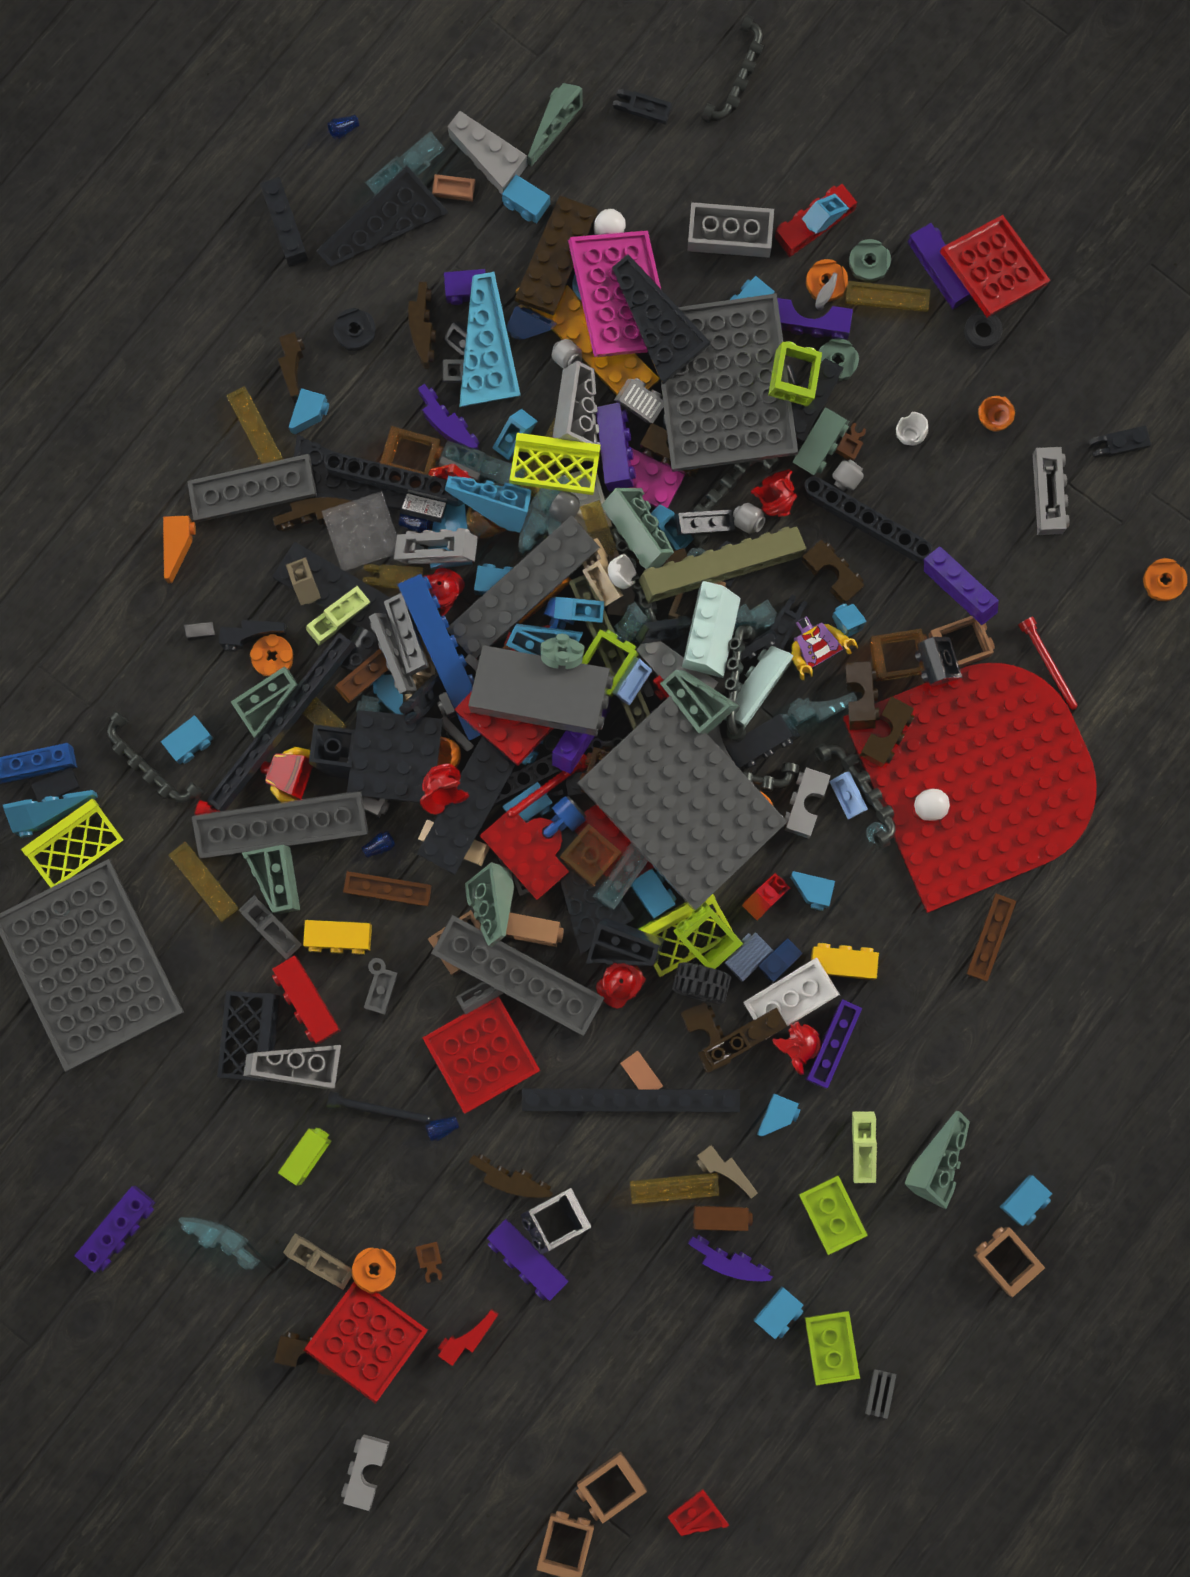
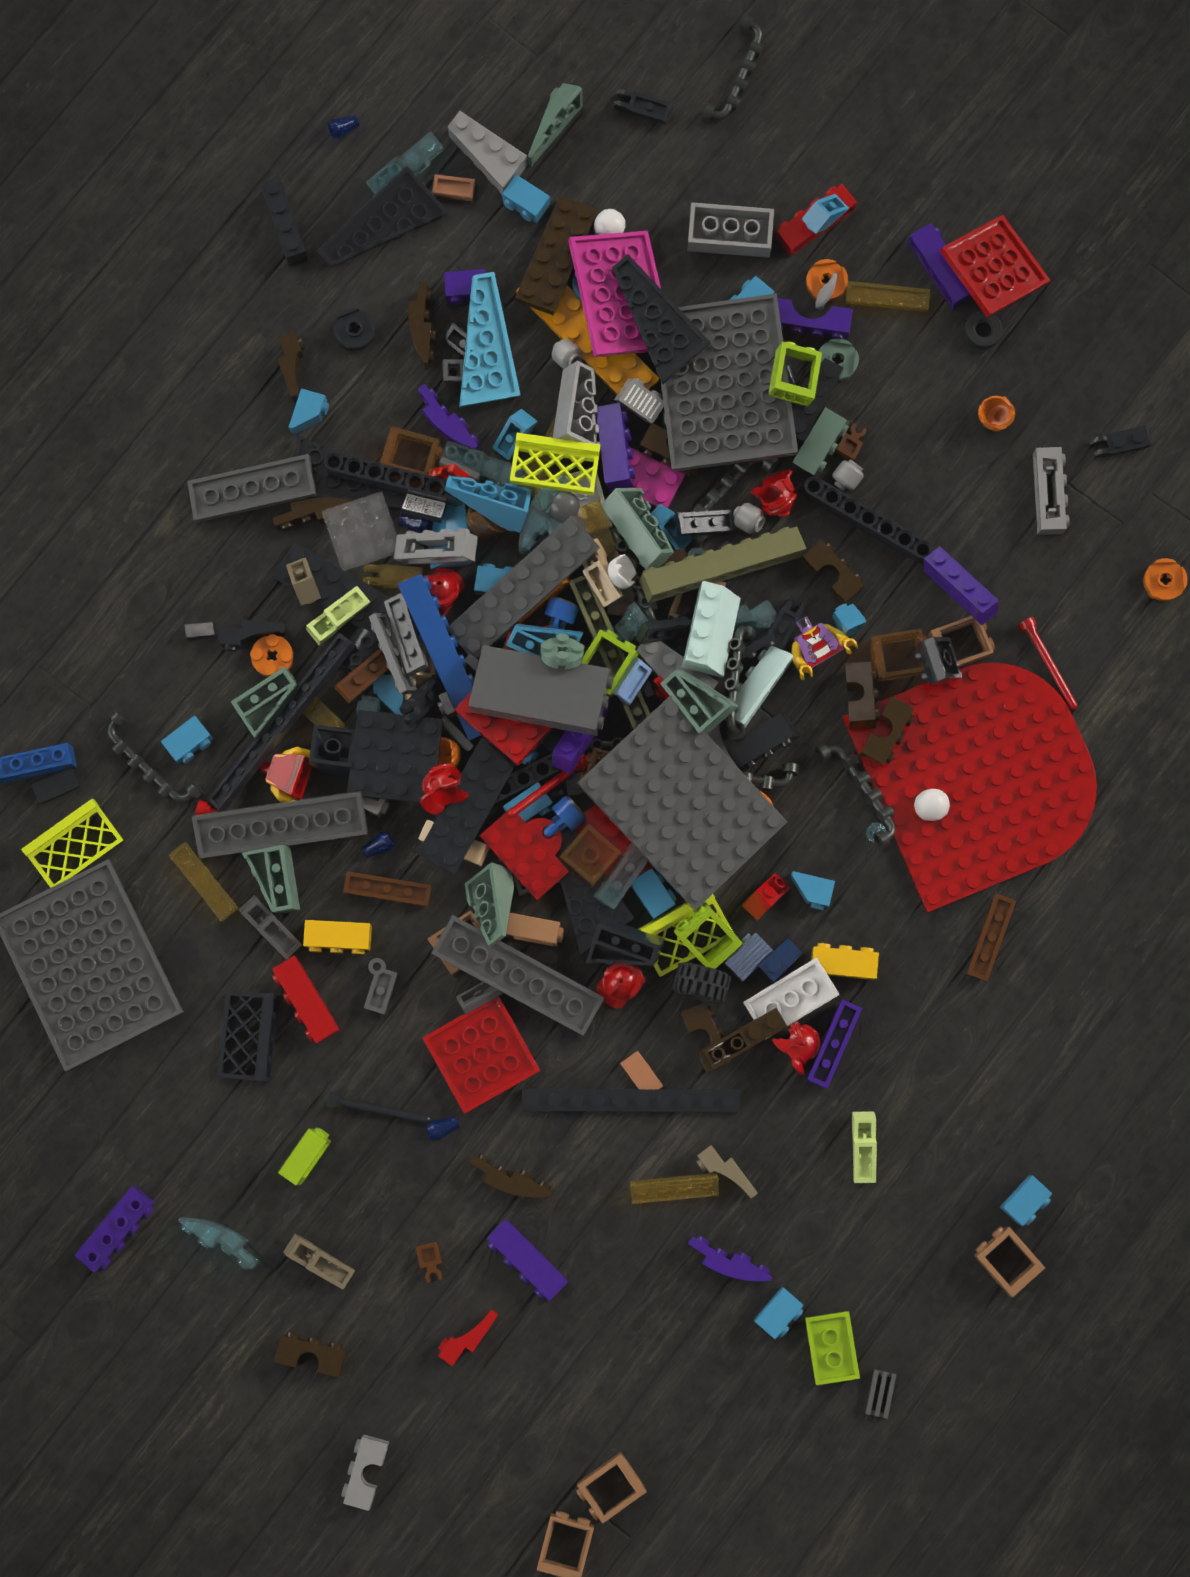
dark azure wedge [3,790,98,838] -> none
orange slope [163,516,196,583] -> none
clear yellow plate [226,386,283,464] -> none
light grey wedge [243,1045,341,1089] -> none
red plate [304,1282,428,1404] -> none
orange plate [351,1248,396,1294] -> none
dark blue slope [506,304,557,340] -> none
window [521,1188,591,1254] -> none
dark azure slope [554,597,604,623] -> none
red wing [668,1489,729,1536] -> none
reddish brown window [693,1206,753,1231] -> none
dark azure slope [757,1094,800,1136] -> none
light grey arch [784,767,831,838] -> none
clear light blue slope [788,692,857,726] -> none
lime plate [798,1176,868,1255] -> none
light blue plate [829,771,868,819] -> none
sand green plate [849,239,891,282] -> none
white hair [896,412,928,446] -> none
sand green wedge [905,1111,970,1209] -> none

